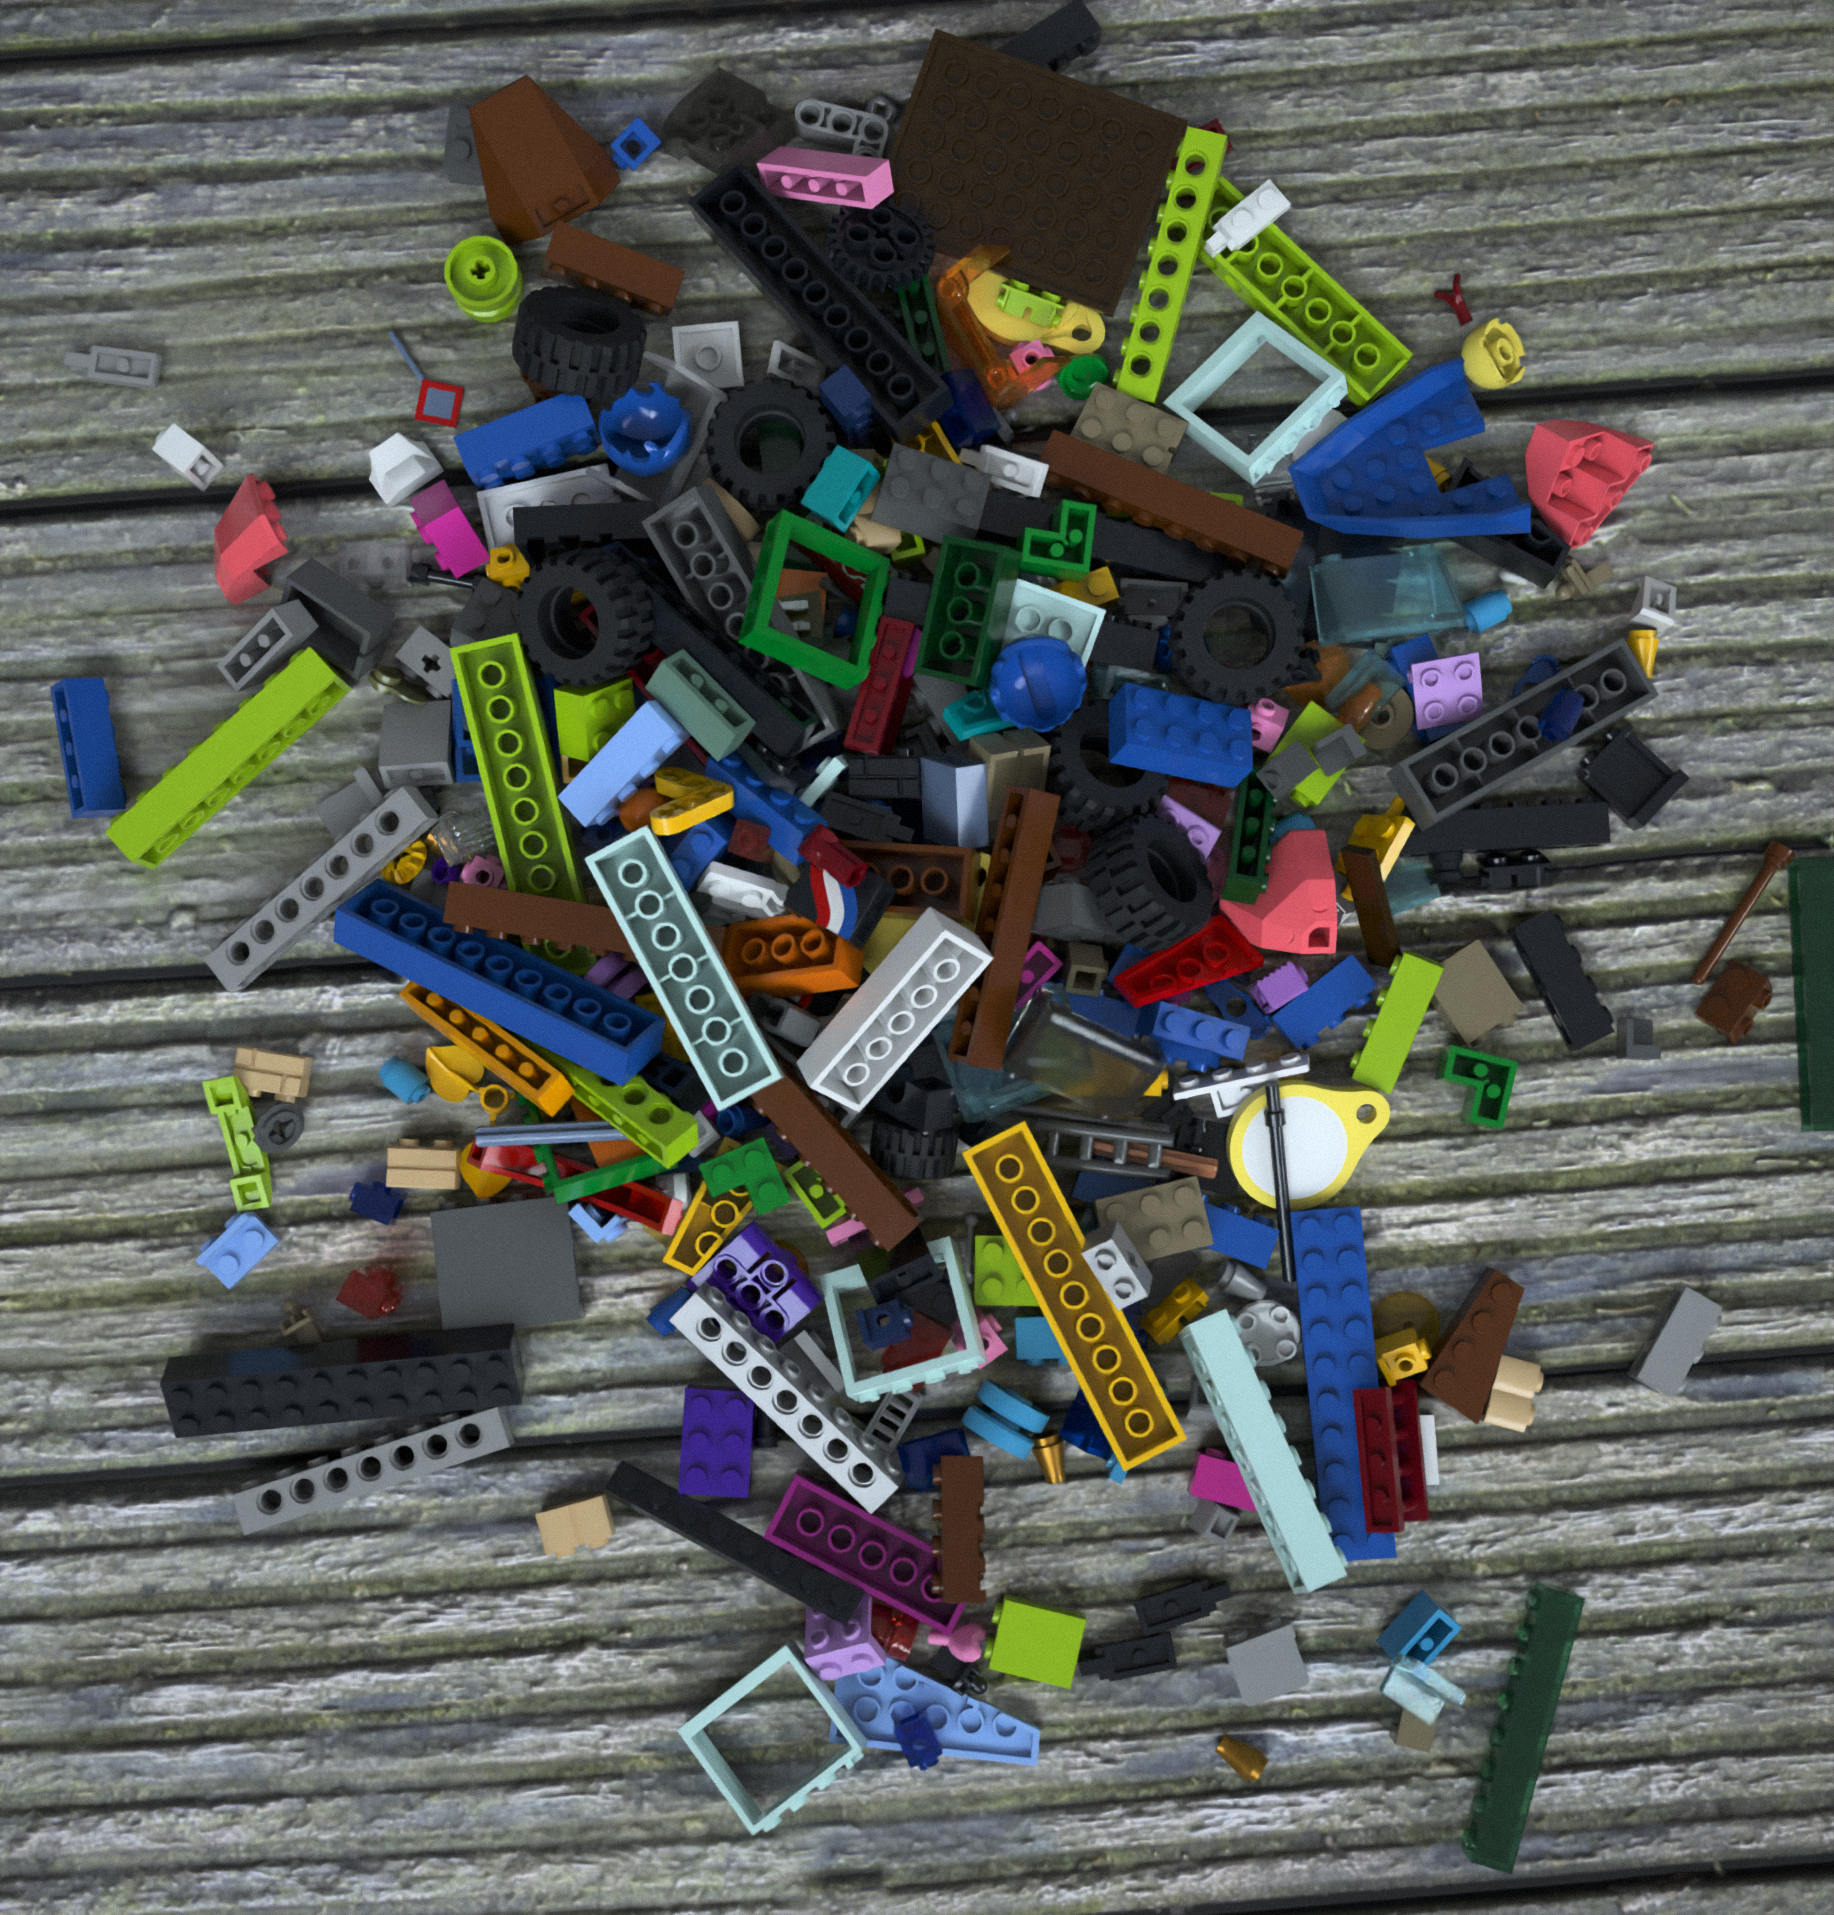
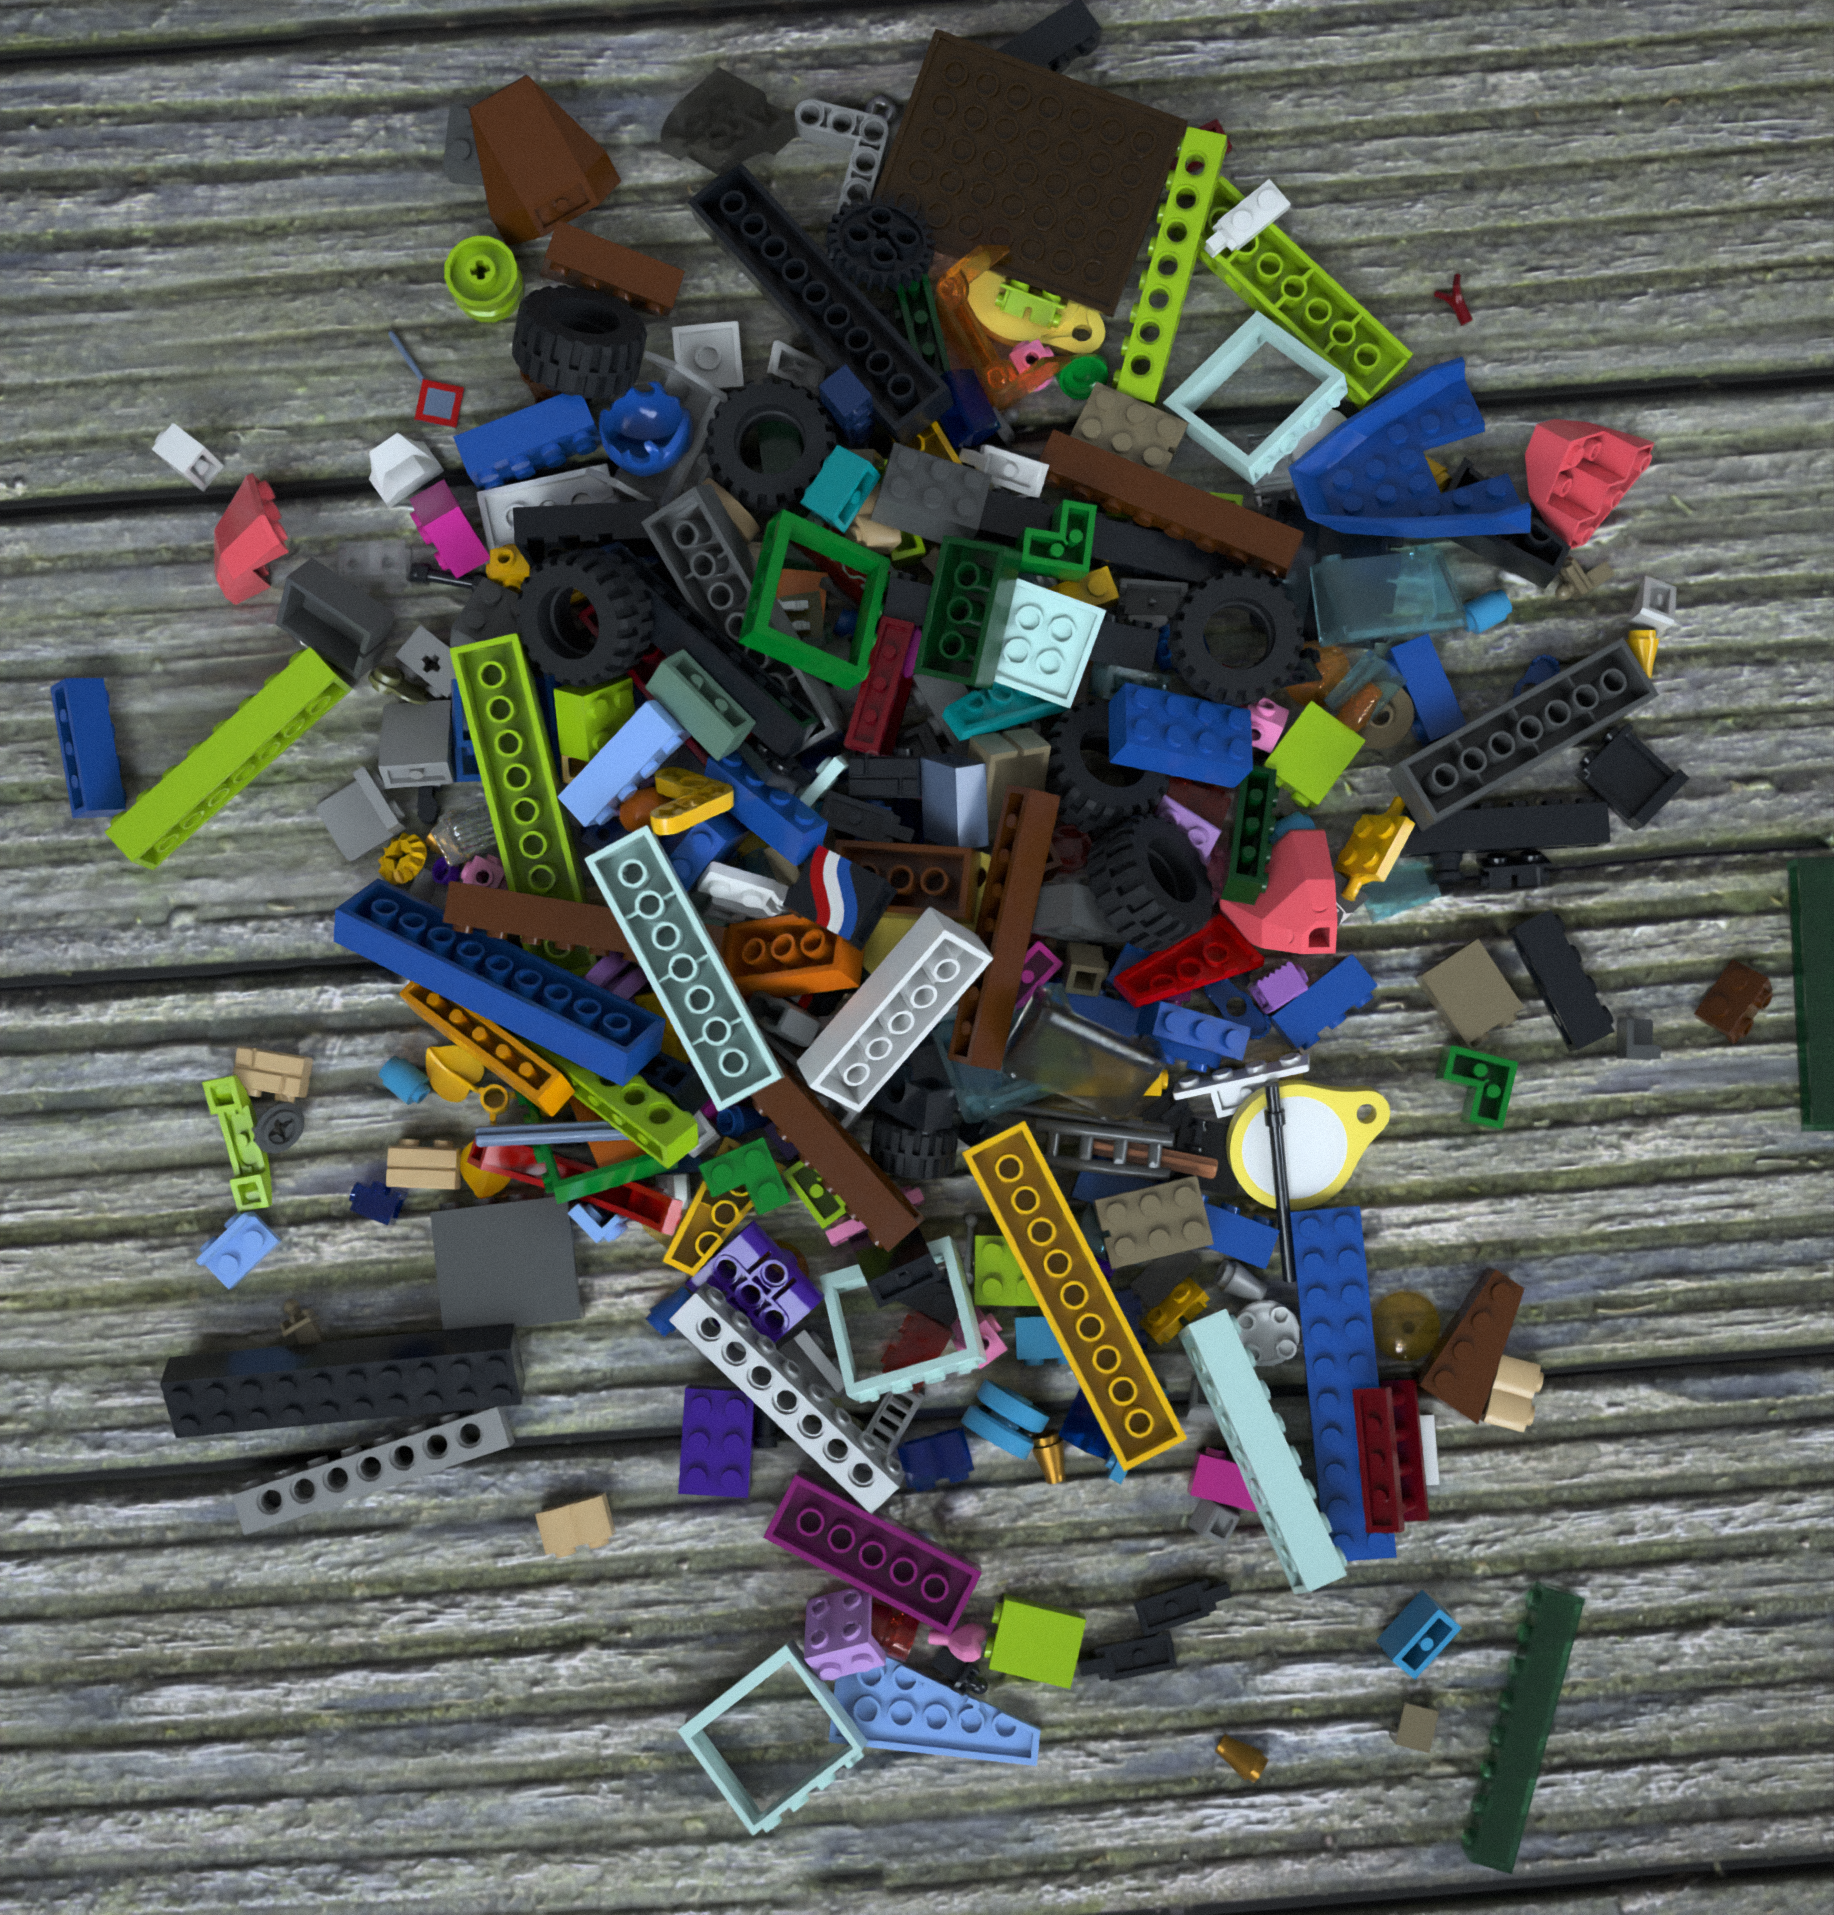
light grey hinge [64,345,162,390] -> none
light grey brick [204,785,441,992] -> none
light grey brick [217,599,319,692] -> none
clear red brick [335,1266,404,1320] -> none
black plate [604,1460,864,1626] -> none
blue brick [610,117,662,172] -> none
clear red bracket [727,819,775,864] -> none
bright pink brick [757,146,894,209] -> none
dark red piece [796,823,868,890] -> none
dark blue brick [856,1299,914,1350] -> none
clear blue brick [893,1708,943,1770] -> none
reddish brown wedge [931,1456,986,1603] -> none
blue piece [989,634,1087,732] -> none
light grey brick [1081,1220,1153,1310] -> none
light grey bracket [1221,1616,1309,1706] -> none
dark grey brick [1256,741,1319,801] -> none
dark grey panel [1310,723,1368,777] -> none
dark brown tile [1340,844,1402,969] -> none
lime brick [1349,949,1446,1095] -> none
yellow brick [1374,1327,1432,1387] -> none
clear light blue panel [1379,1653,1468,1725] -> none
lavender hinge [1407,651,1484,730] -> none
light yellow cylinder [1461,318,1525,390] -> none
clear blue brick [1537,688,1584,742] -> none
light grey brick [1627,1285,1723,1398] -> none
reddish brown piece [1692,841,1795,985] -> none

